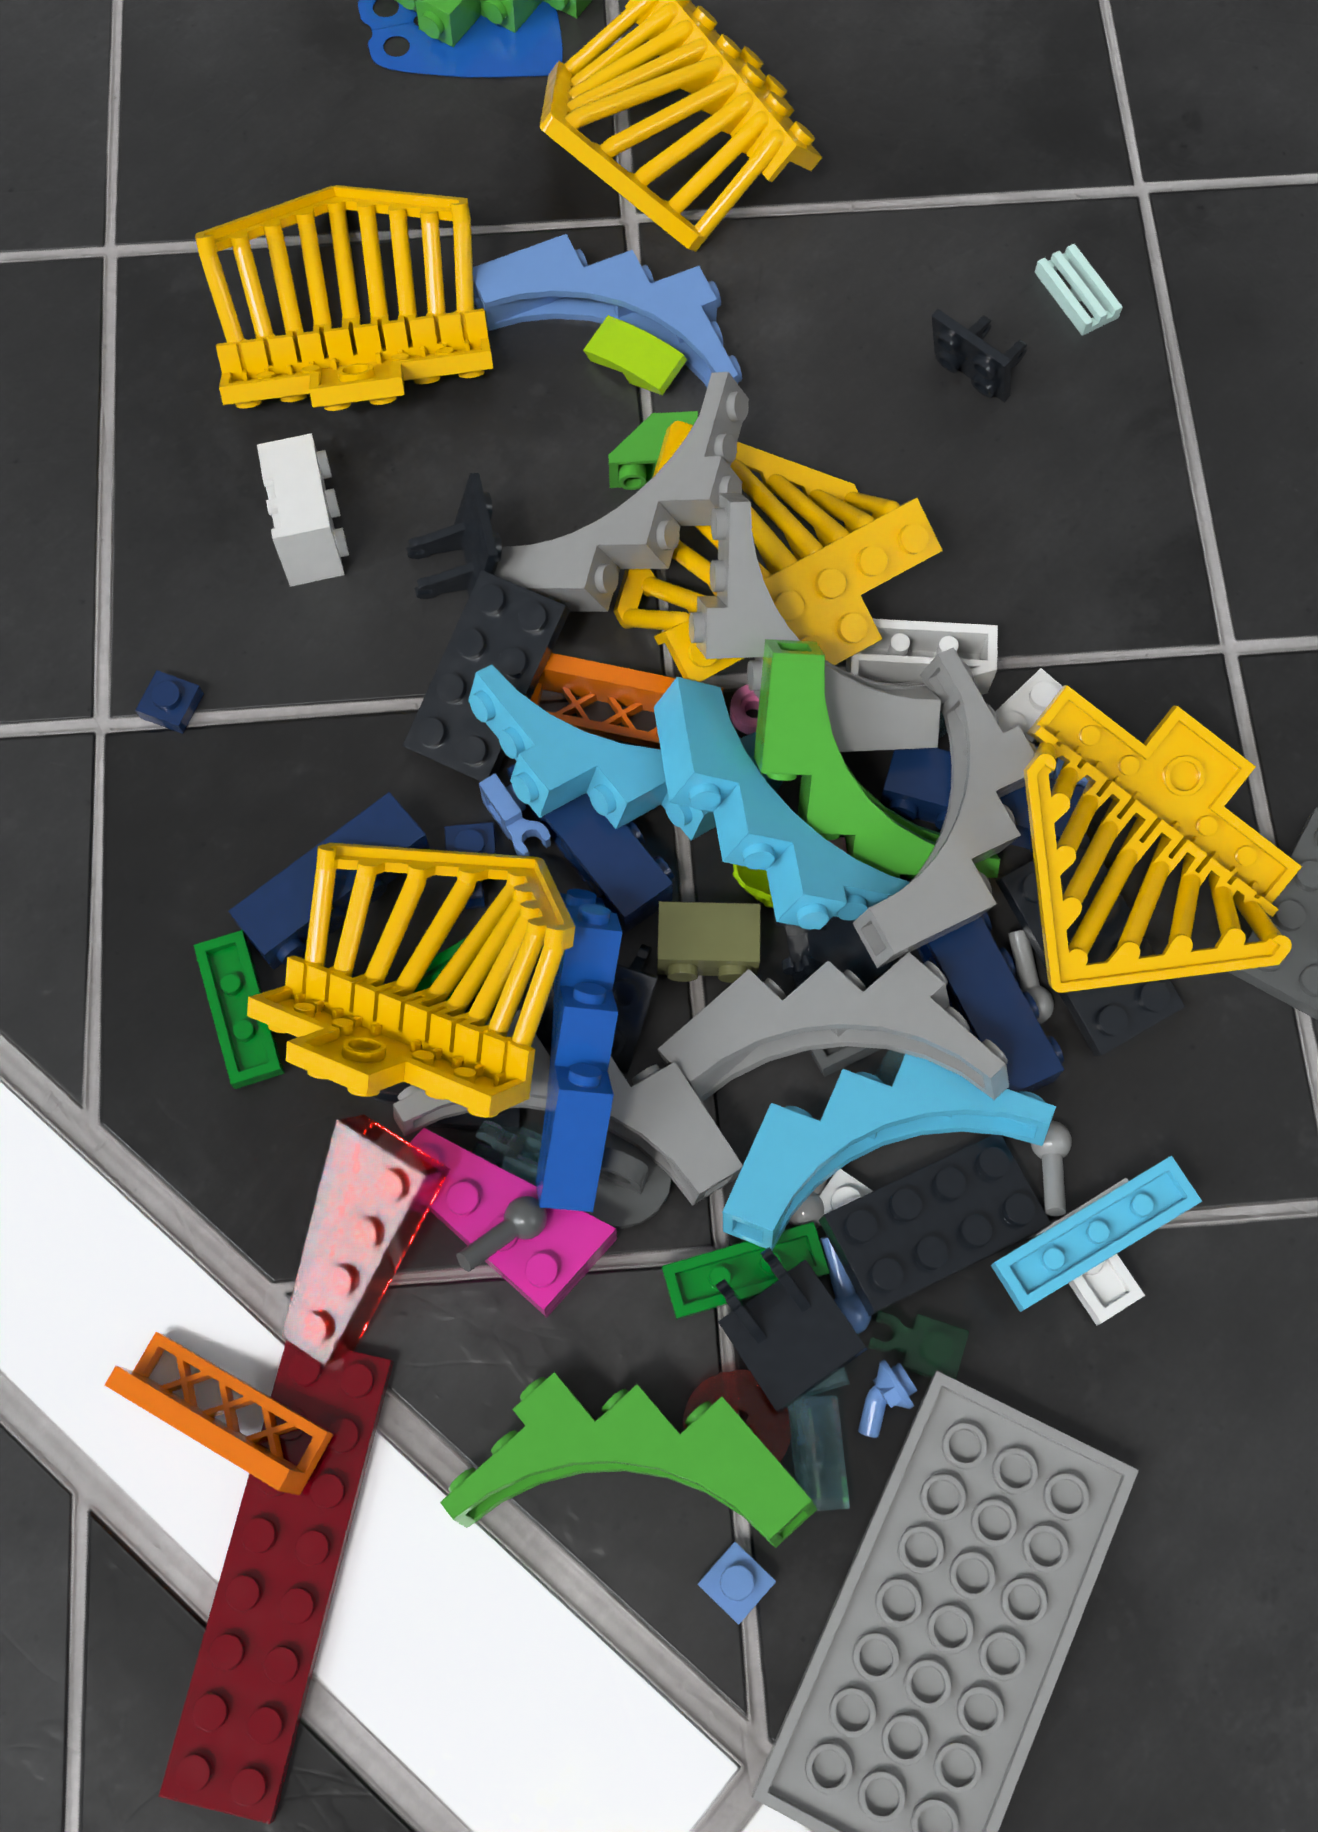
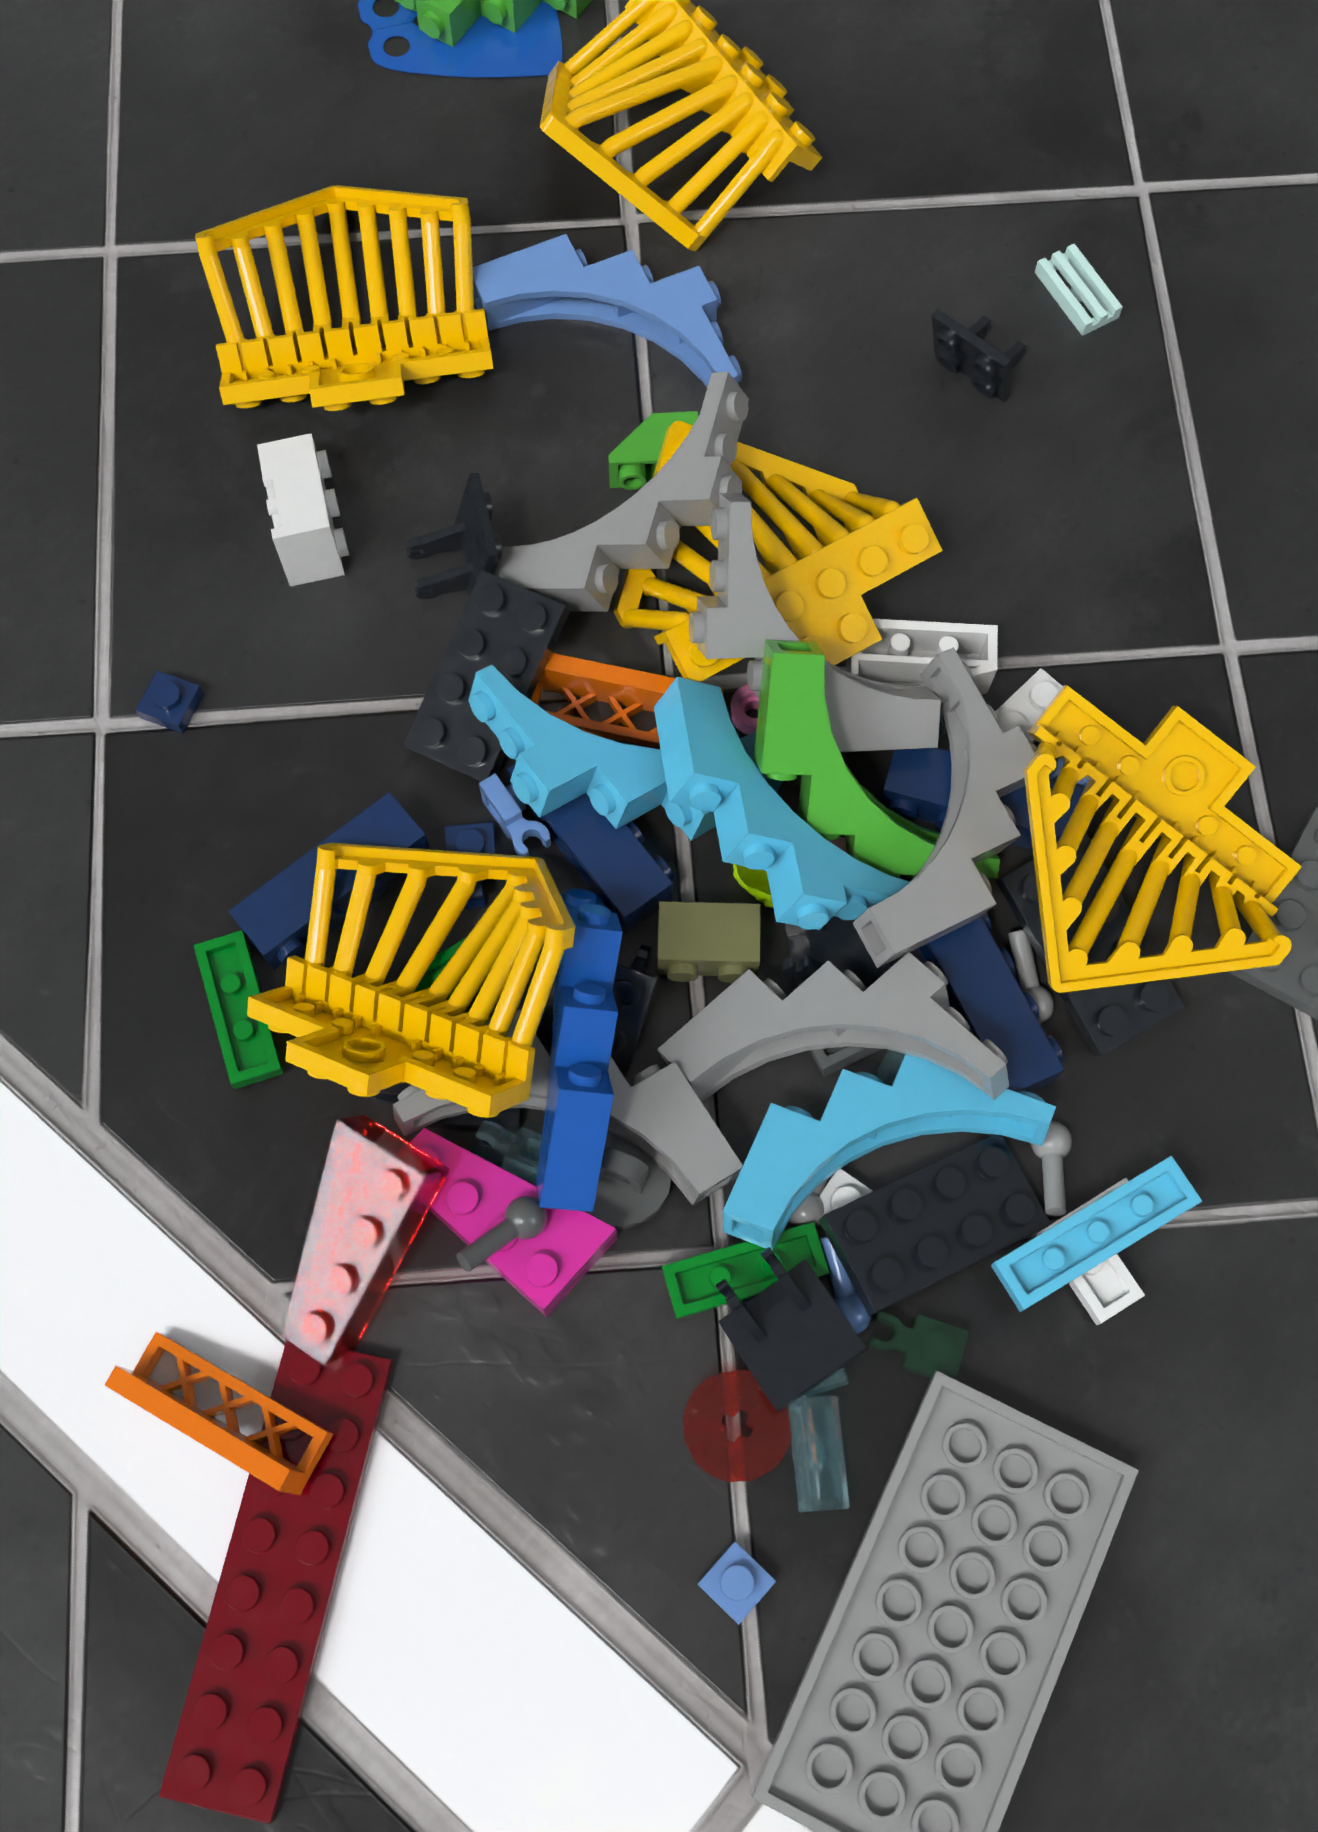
bright green arch [440,1372,817,1548] -> none
lime slope [583,315,687,395] -> none
medium blue plate [858,1359,917,1438] -> none

